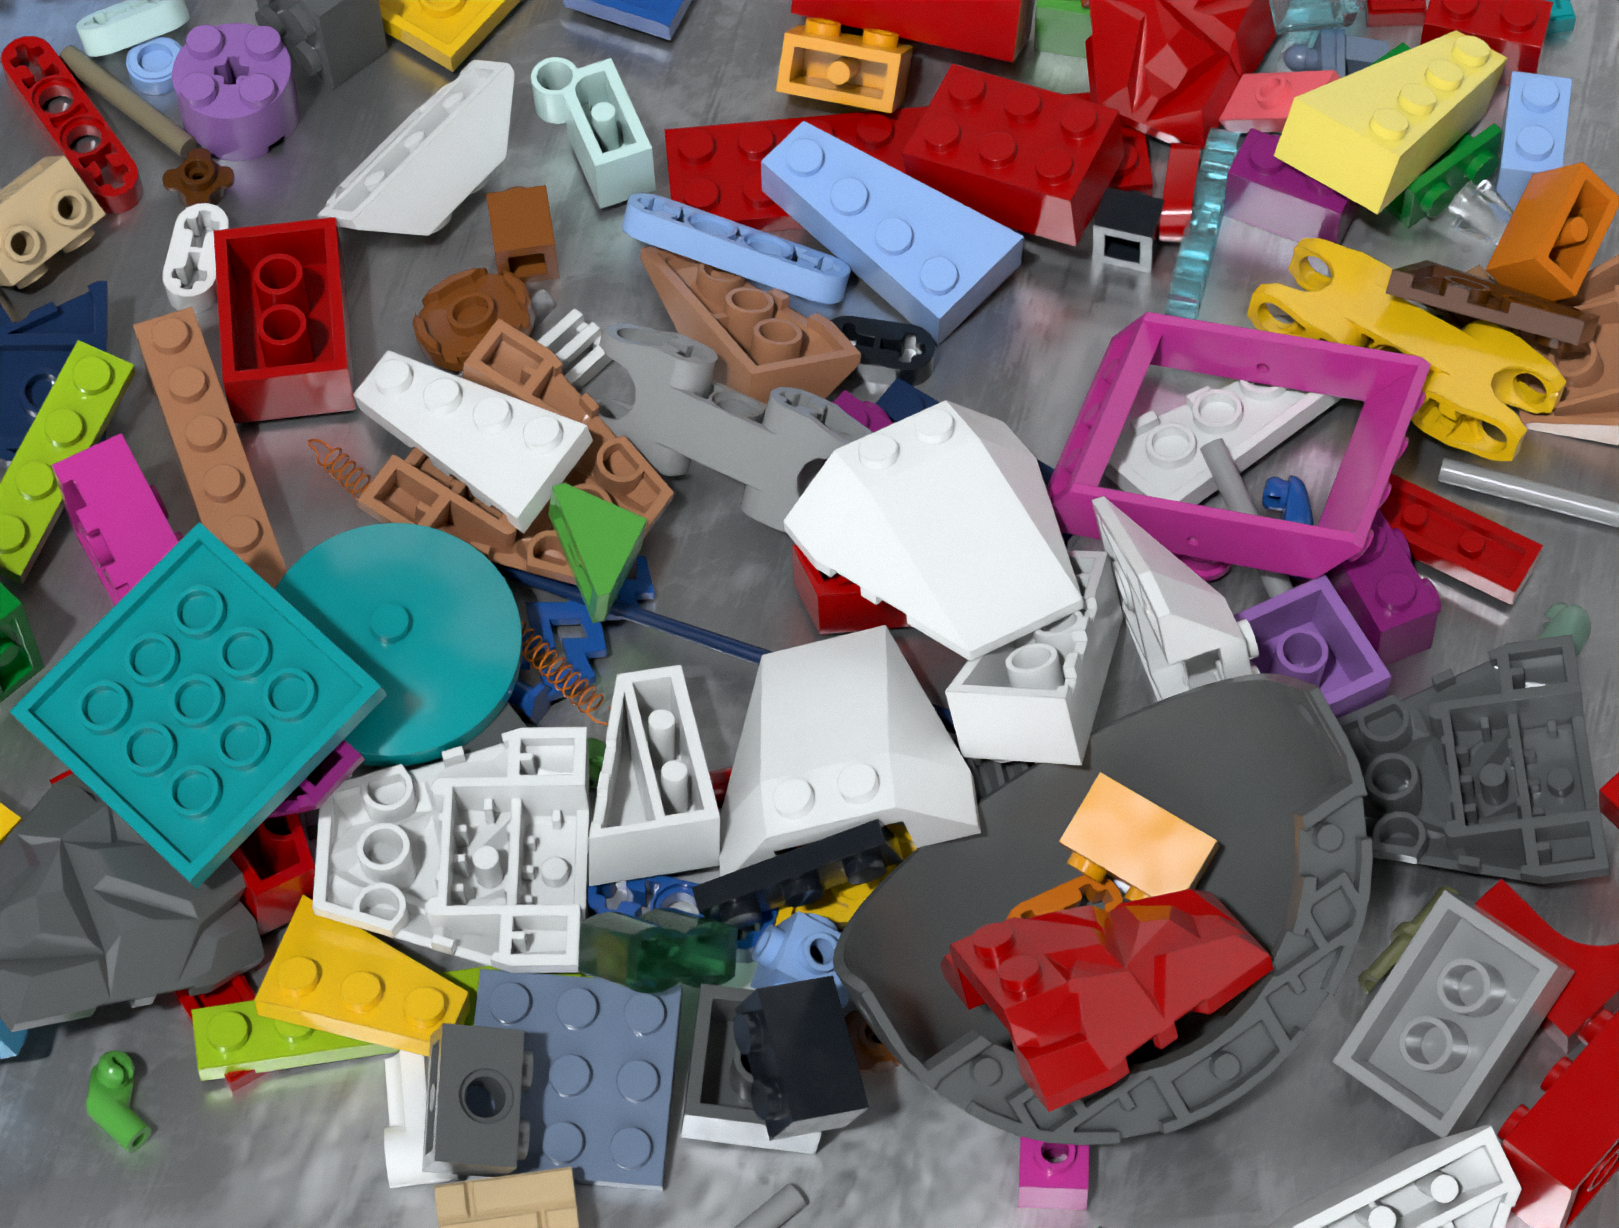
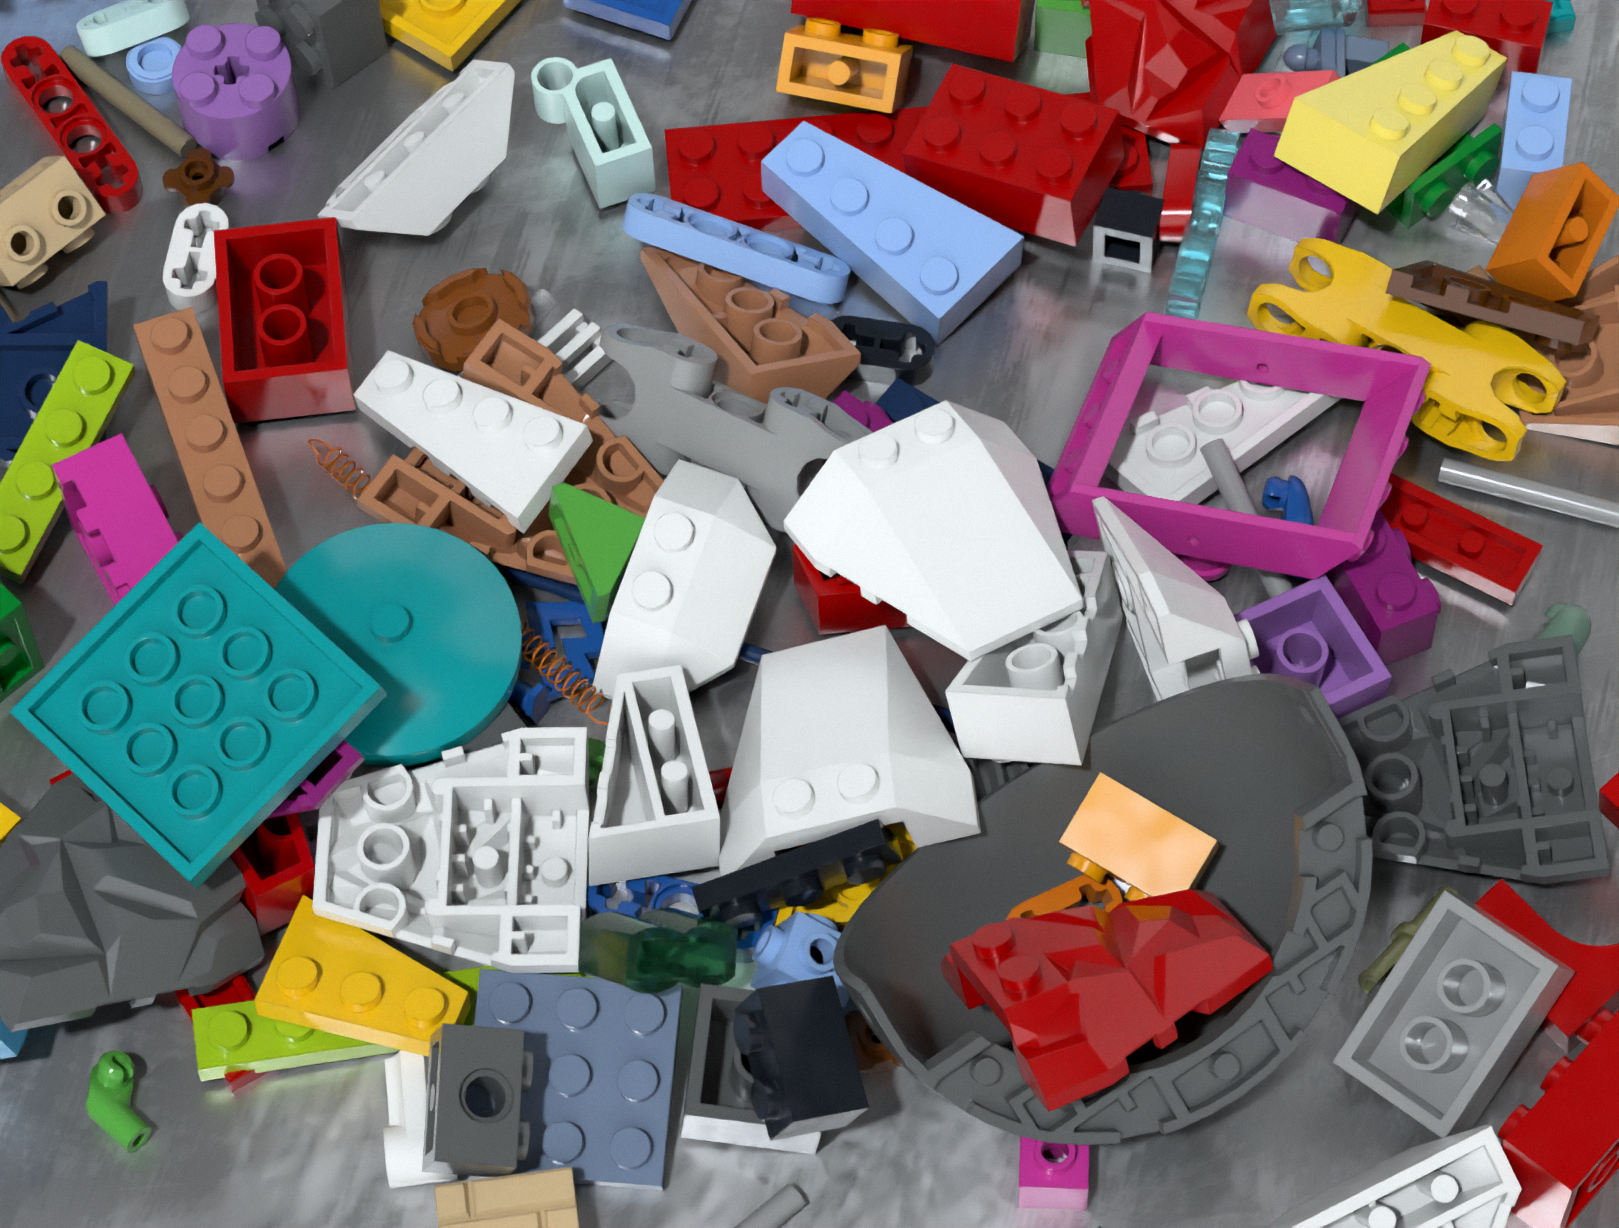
dark orange brick [486,185,560,283] -> none
none -> white wedge [592,459,777,699]

